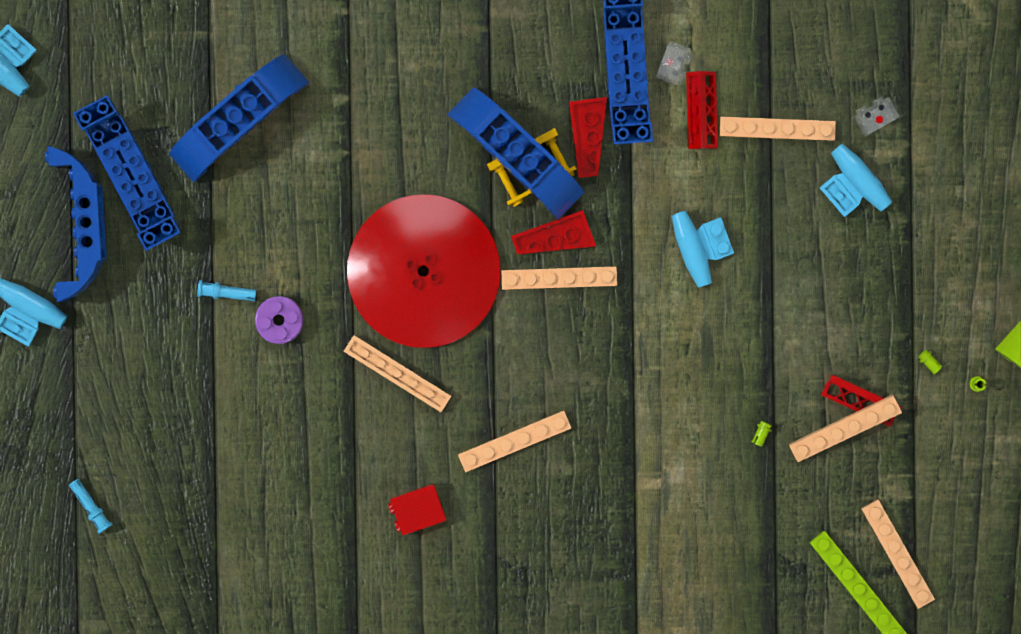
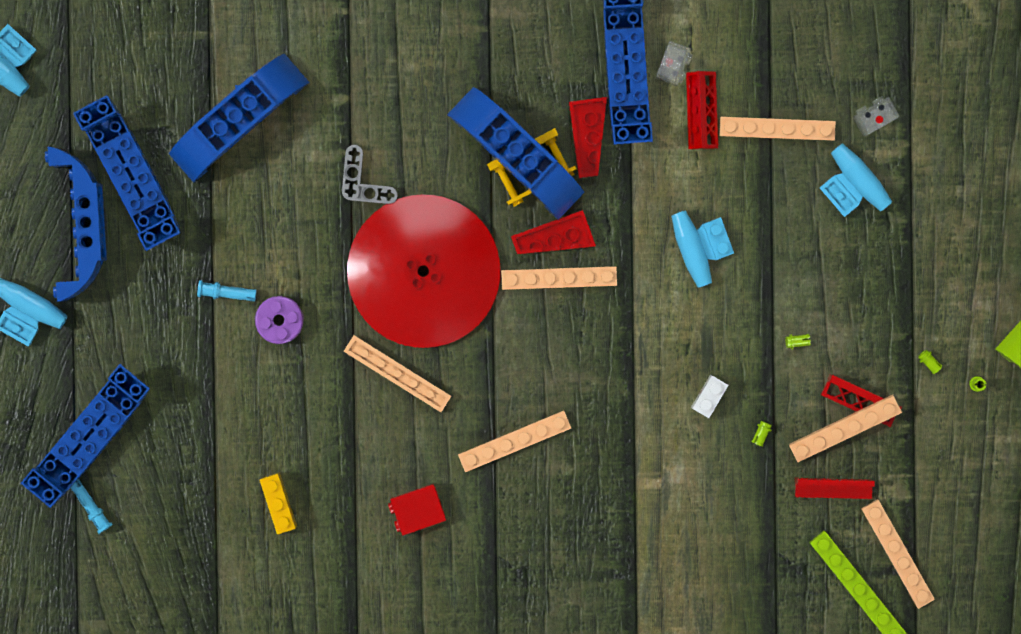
none -> blue slope [21,364,150,508]
none -> yellow brick [260,472,297,535]
none -> light grey beam [342,145,398,204]
none -> white brick [691,375,728,418]
none -> lime pin [785,334,811,349]
none -> red fence [795,478,875,499]

